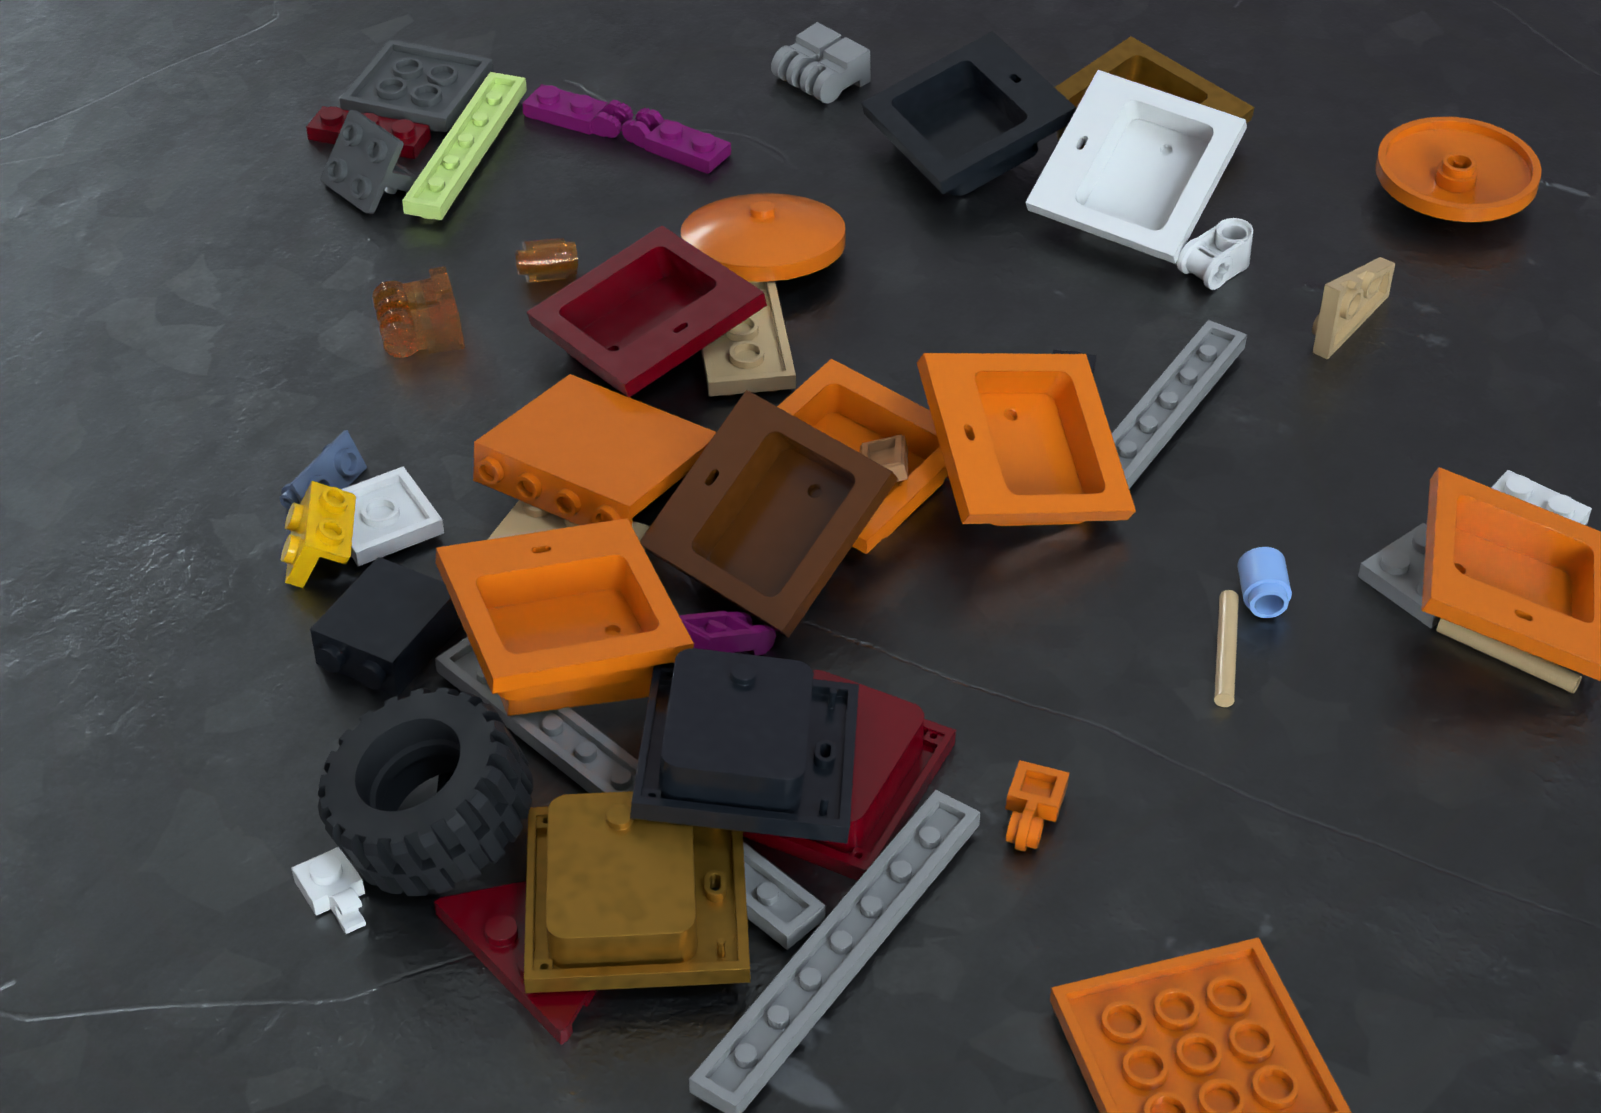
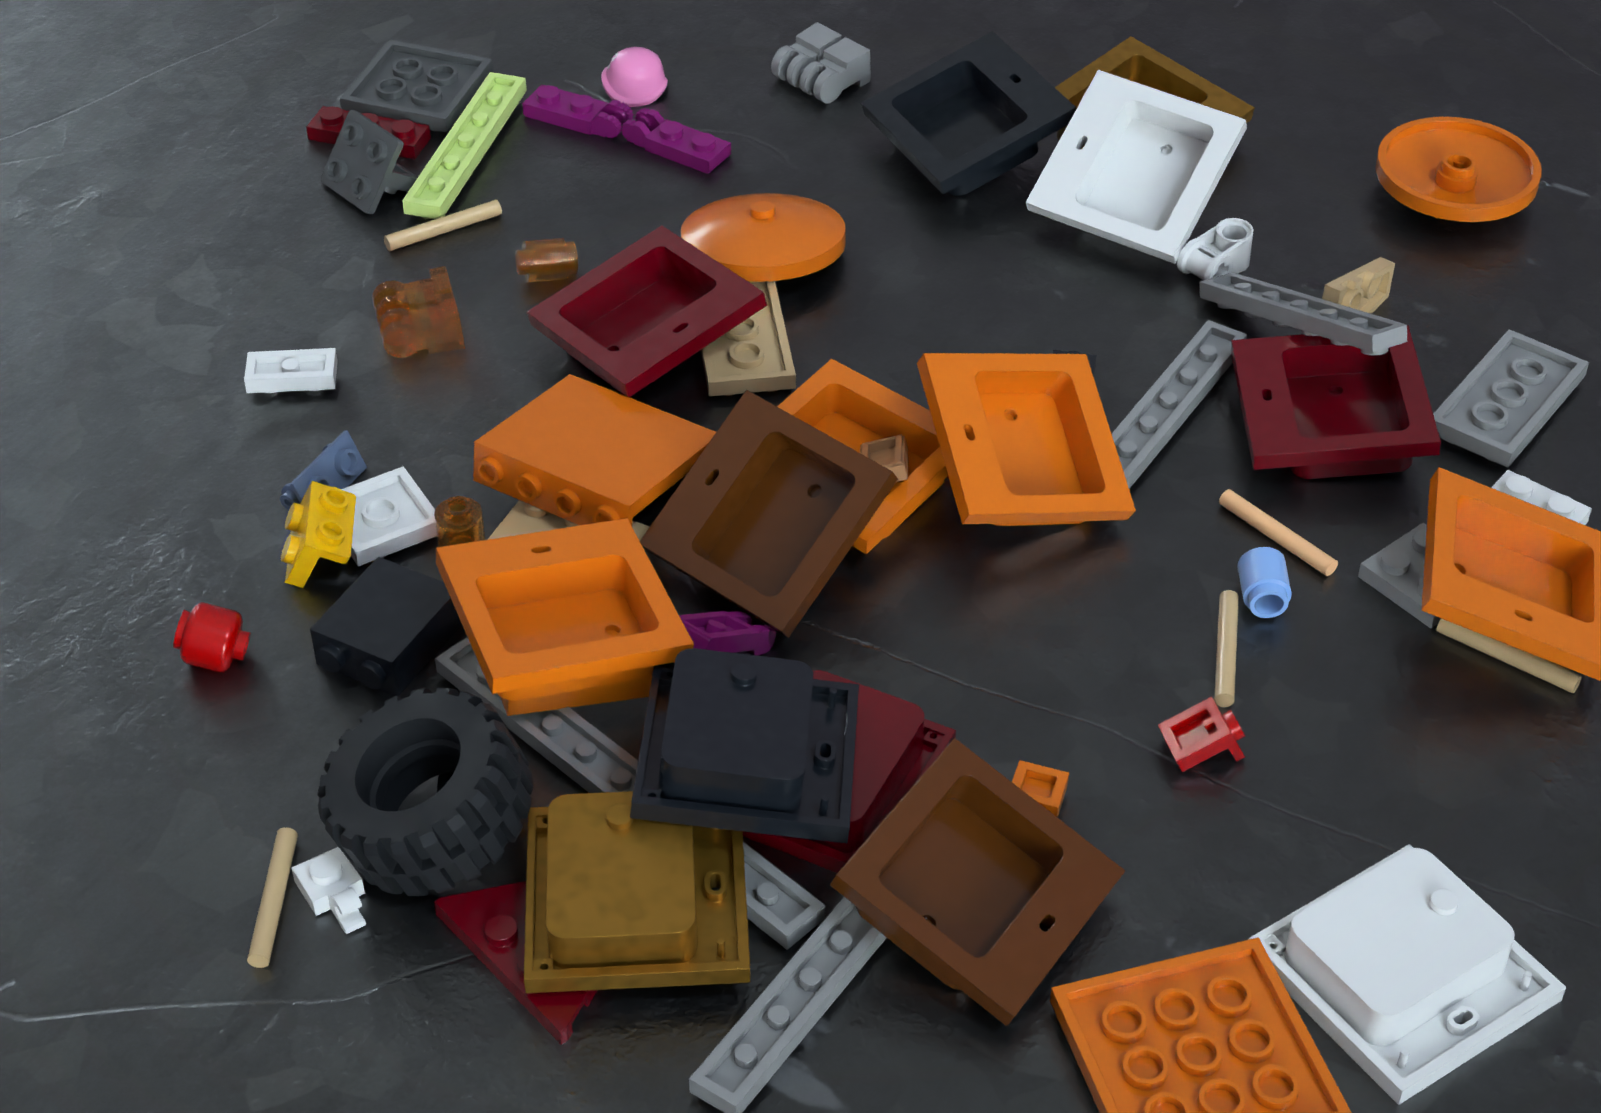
none -> red head [173,602,251,672]
none -> white plate [244,348,338,393]
none -> tan bar [247,827,298,968]
none -> tan bar [384,200,502,252]
none -> clear orange brick [434,496,485,547]
none -> bright pink helmet [601,47,668,107]
none -> reddish brown piece [830,738,1125,1026]
none -> red bracket [1158,696,1245,772]
none -> light grey plate [1199,272,1407,355]
none -> light nougat bar [1219,489,1338,577]
none -> dark red piece [1231,325,1441,479]
none -> white piece [1248,844,1566,1105]
none -> light grey plate [1433,329,1589,467]

